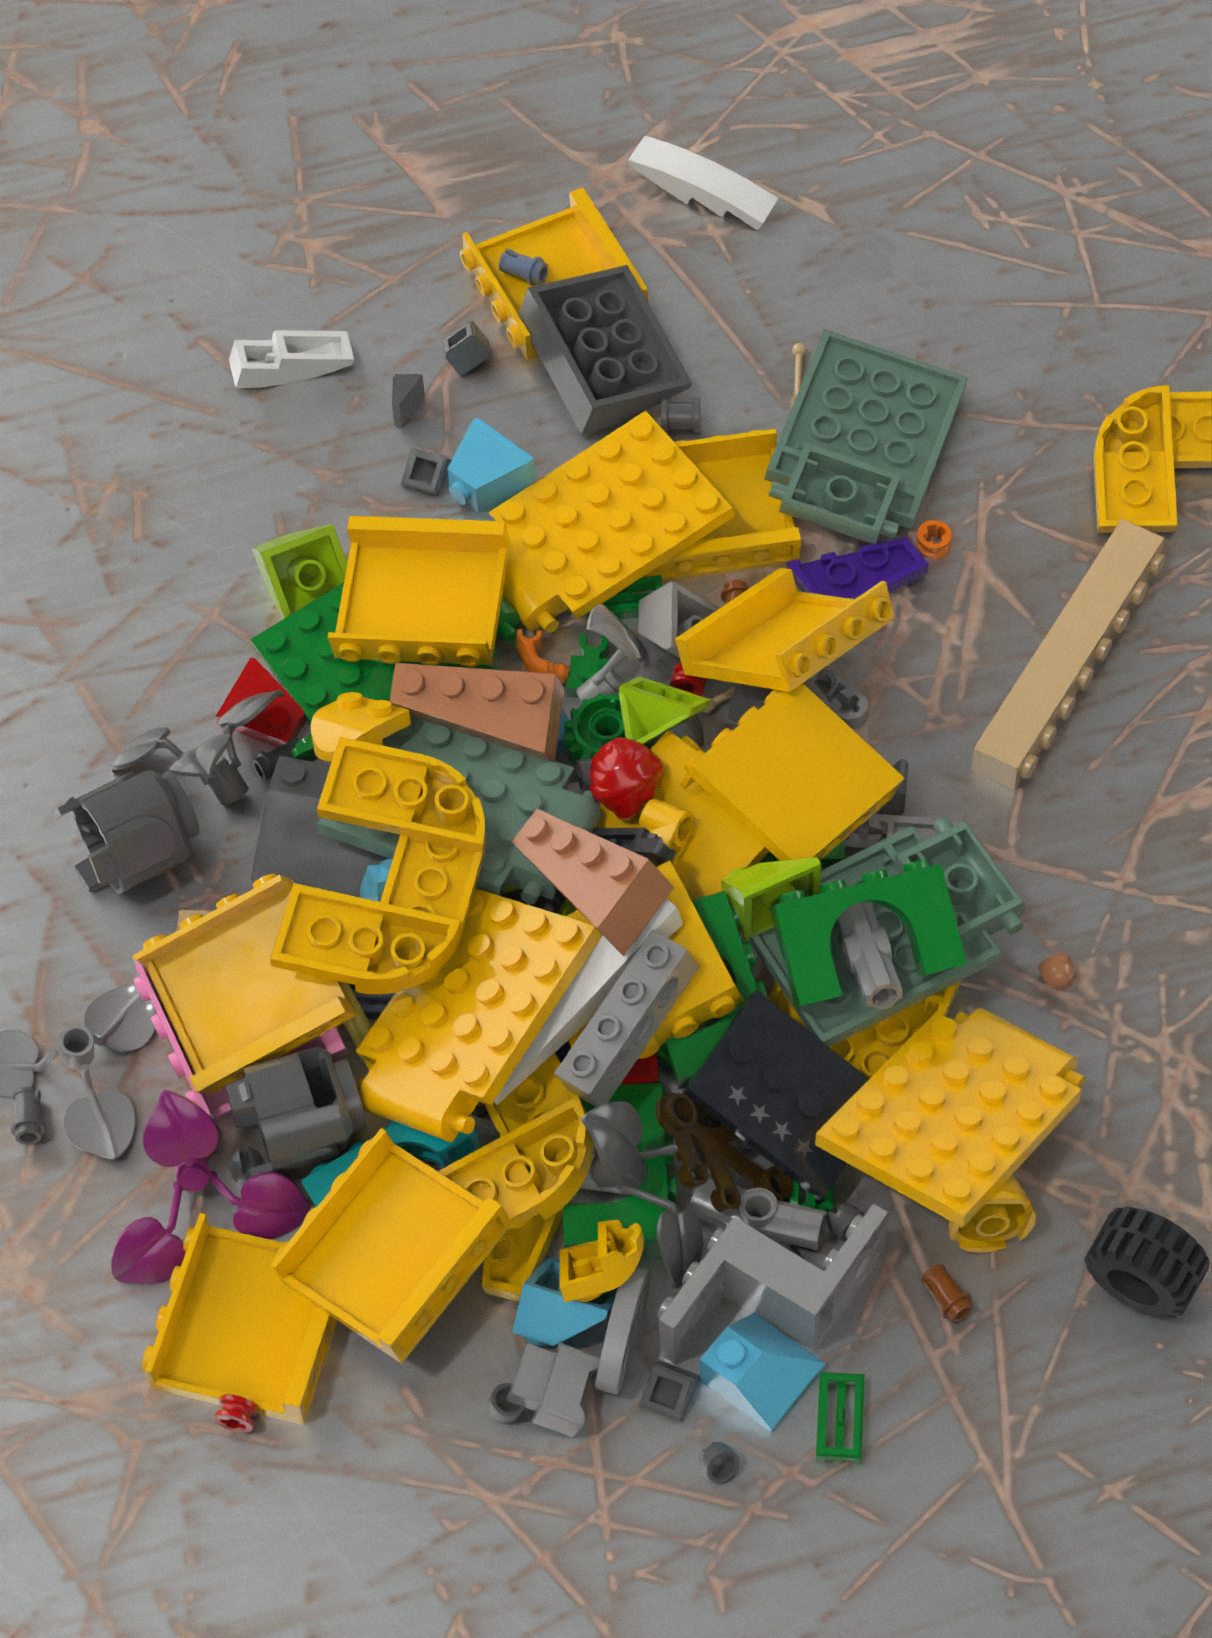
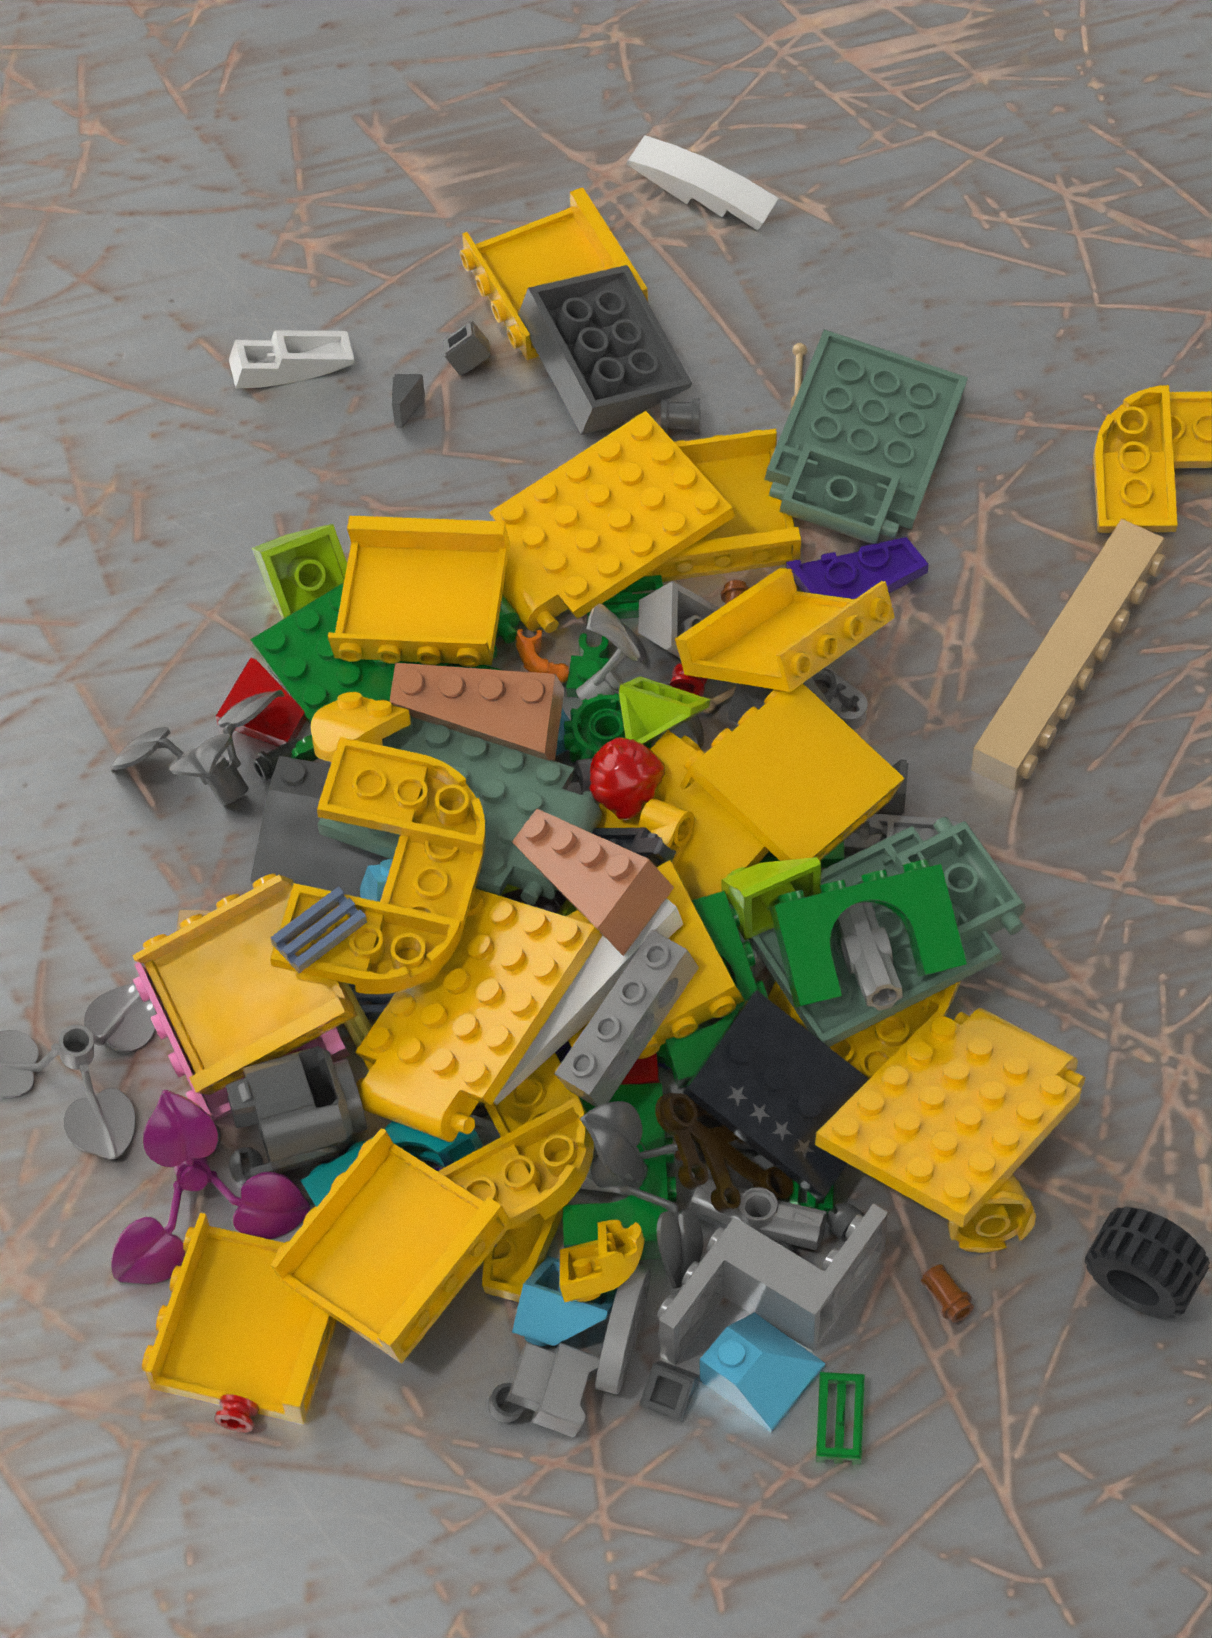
dark grey pin [11,1087,46,1144] -> none
dark grey piece [53,770,199,894] -> none
dark grey slope [401,448,452,495] -> none
medium azure slope [447,417,536,513] -> none
sand blue pin [499,249,549,286] -> none
dark grey hinge [699,1442,740,1483] -> none
orange bush [916,520,952,560] -> none
nougat hinge [1038,954,1075,990] -> none
none -> sand blue tile [271,886,367,973]

